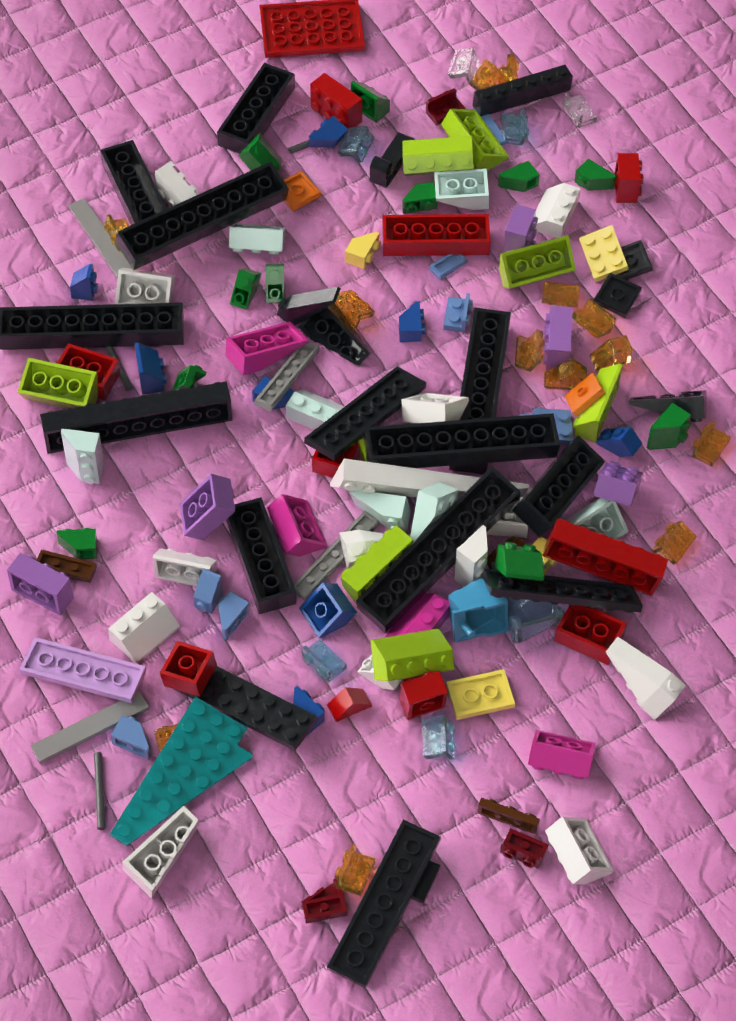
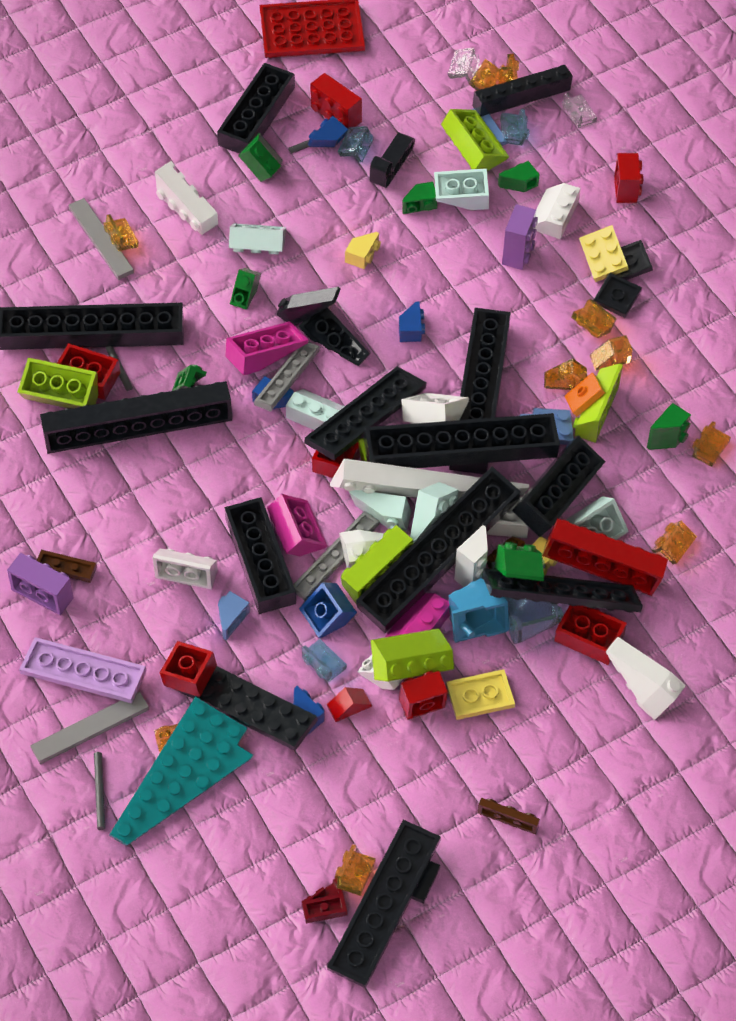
green slope [57,528,97,559] -> none
light aqua slope [61,429,104,484] -> none
blue slope [70,264,98,301] -> none
black brick [100,140,166,225] -> none
white slope [108,592,180,664] -> none
medium blue slope [111,715,150,760] -> none
white slope [115,268,176,304] -> none
black brick [116,162,289,271] -> none
white wedge [122,806,198,899] -> none
blue slope [135,343,167,394] -> none
medium lavender brick [180,474,235,541] -> none
medium blue slope [194,568,223,614] -> none
green slope [266,264,284,303] -> none
orange plate [283,171,321,212] -> none
clear yellow bracket [334,290,375,328] -> none
green slope [351,81,390,123] -> none
red brick [382,214,491,256] -> none
lime slope [403,136,474,176] -> none
clear light blue bracket [422,715,456,760] -> none
dark red bracket [426,88,465,126] -> none
medium blue tile [429,254,468,280] -> none
medium blue bracket [443,293,473,332] -> none
lime slope [499,235,576,289] -> none
dark red bracket [500,828,549,869] -> none
clear yellow bracket [515,329,544,372] -> none
dark pink slope [528,730,596,779] -> none
clear yellow bracket [542,282,580,307] -> none
medium lavender brick [543,306,573,373] -> none
white slope [545,817,614,885] -> none
green slope [574,158,616,191] -> none
medium lavender brick [593,461,643,506] -> none
blue slope [596,427,643,457] -> none
black wedge [629,390,706,422] -> none

